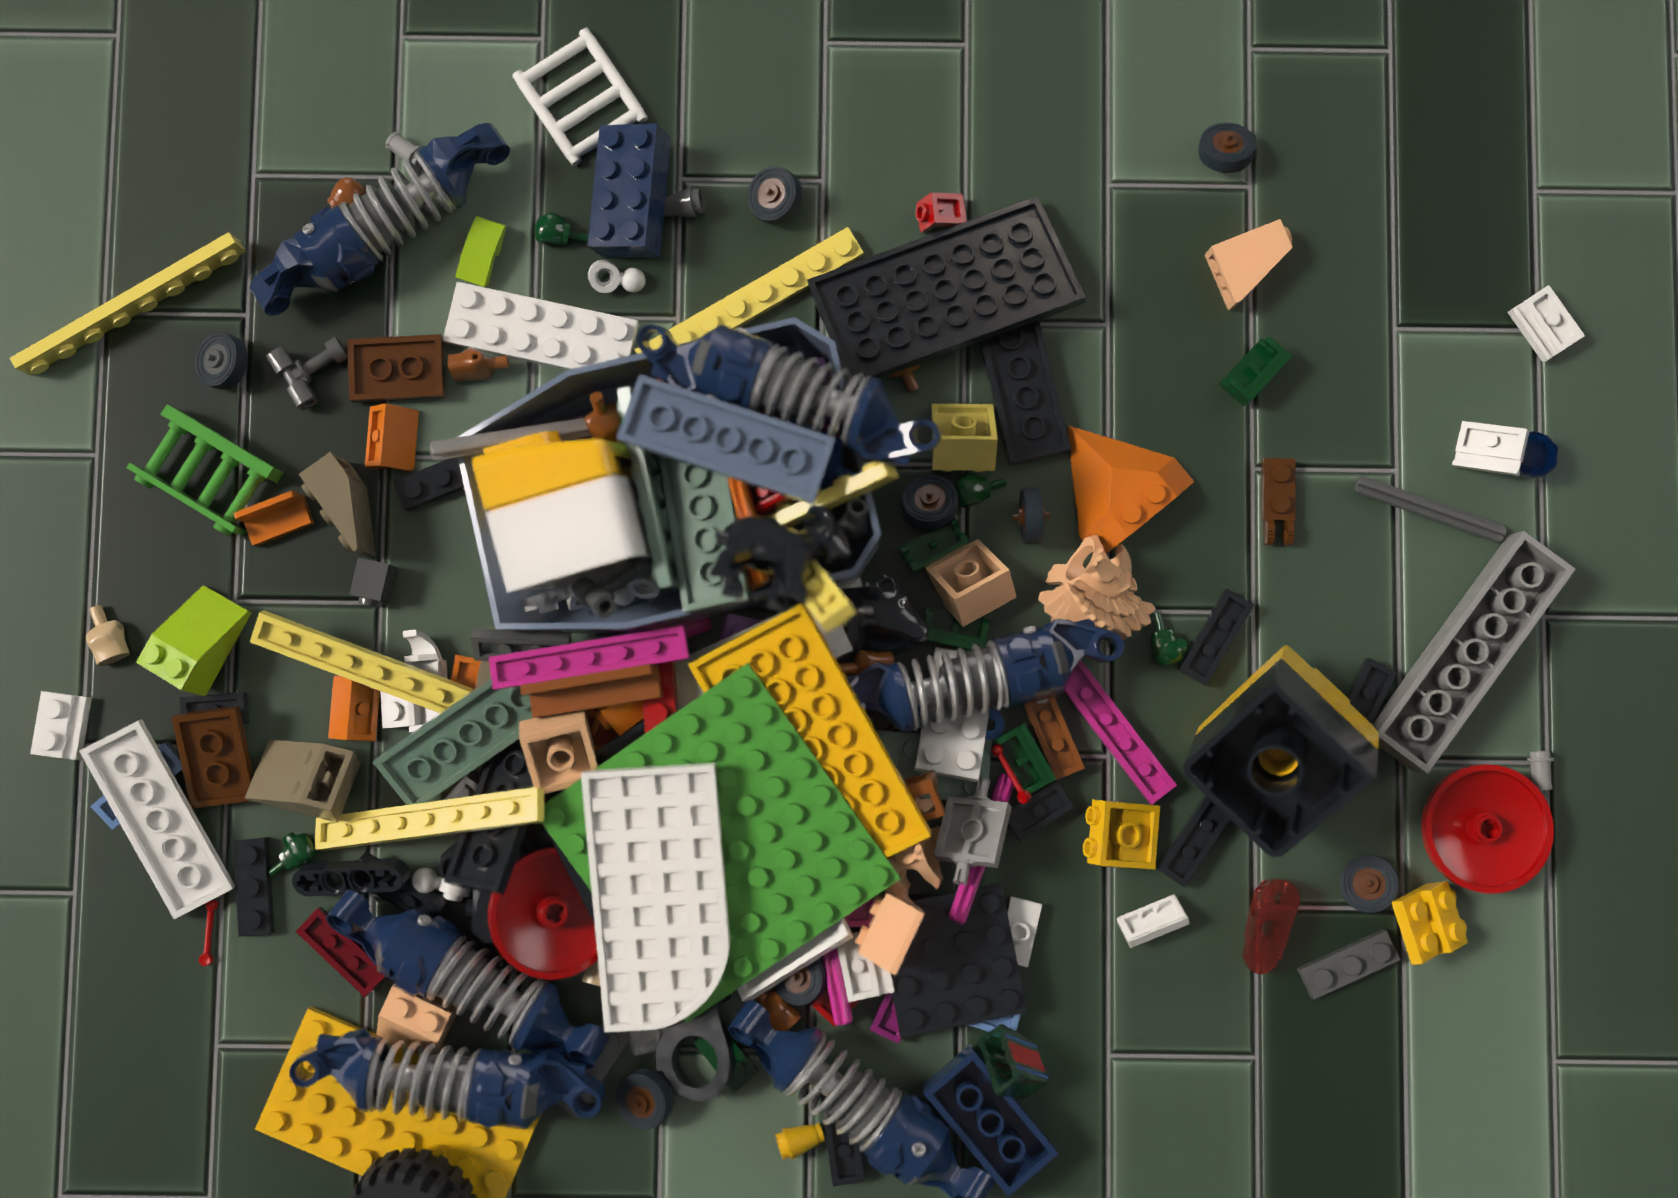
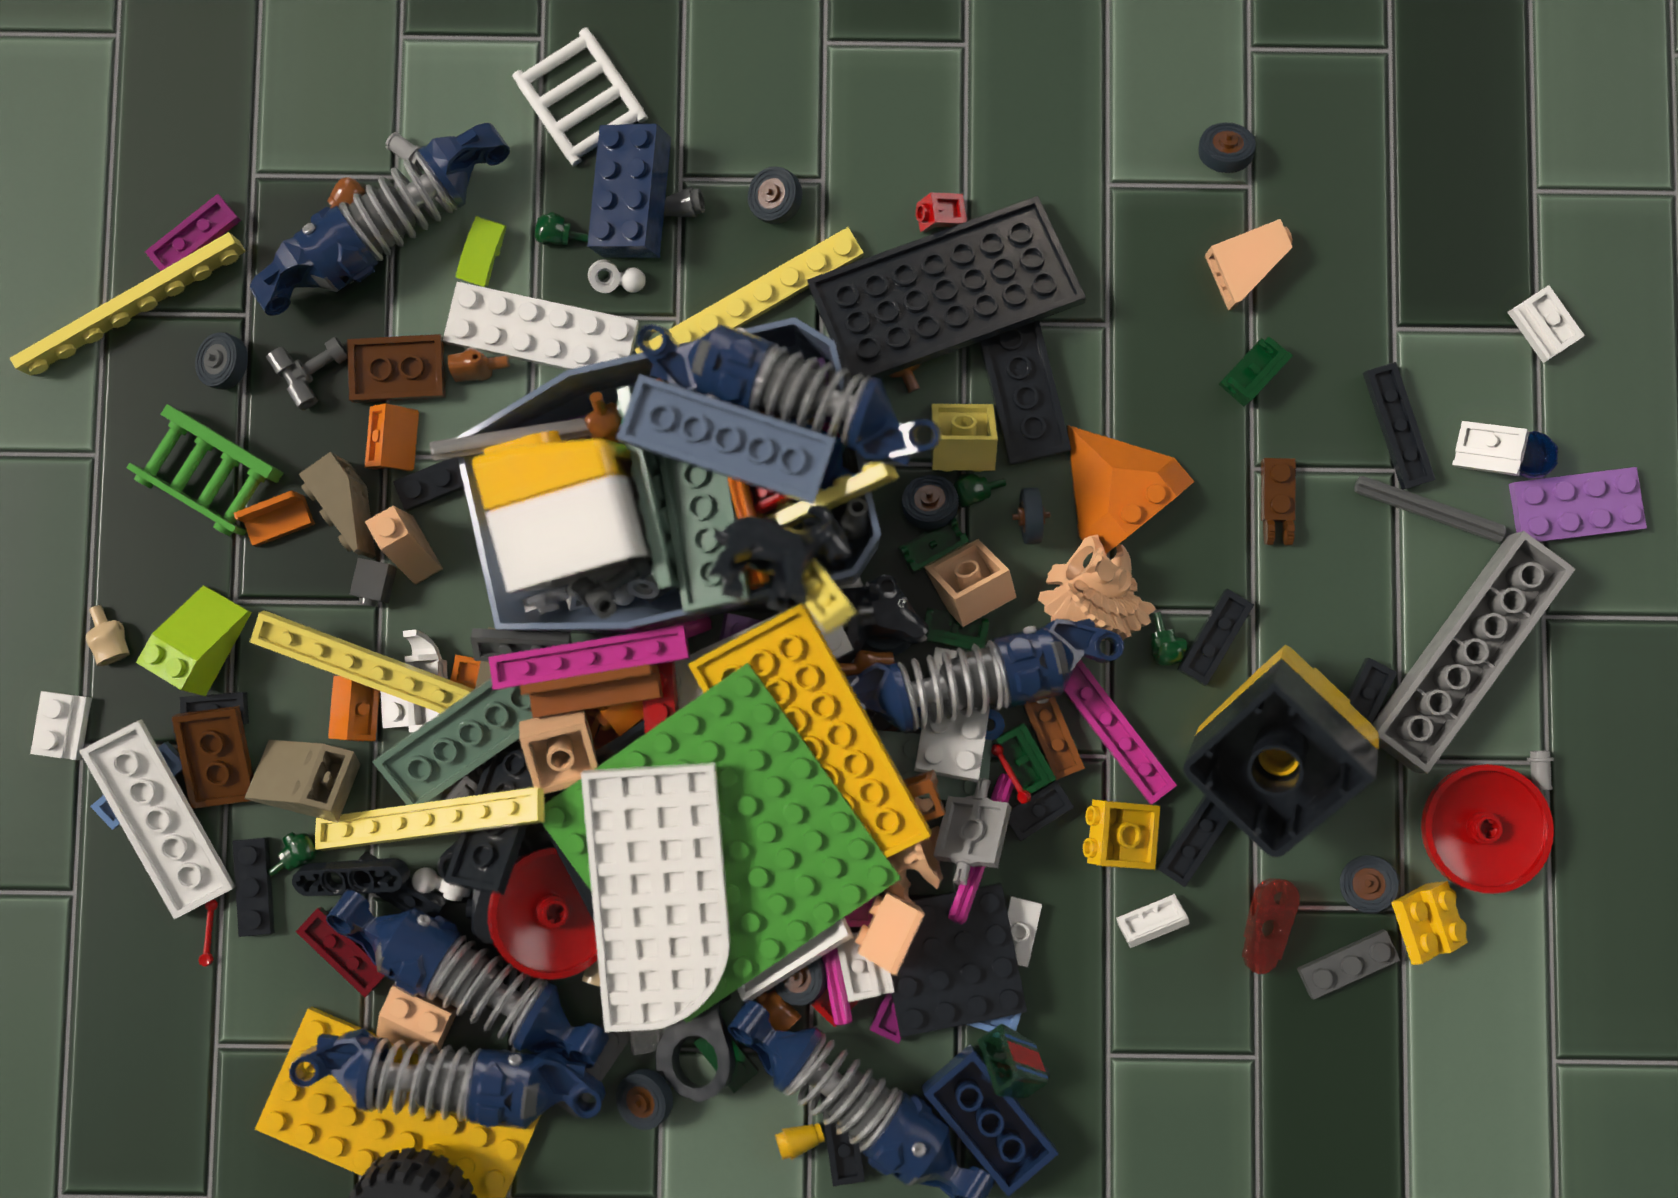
none -> magenta plate [144,194,241,271]
none -> light nougat slope [365,506,443,584]
none -> black plate [1363,362,1436,490]
none -> medium lavender plate [1509,467,1647,542]

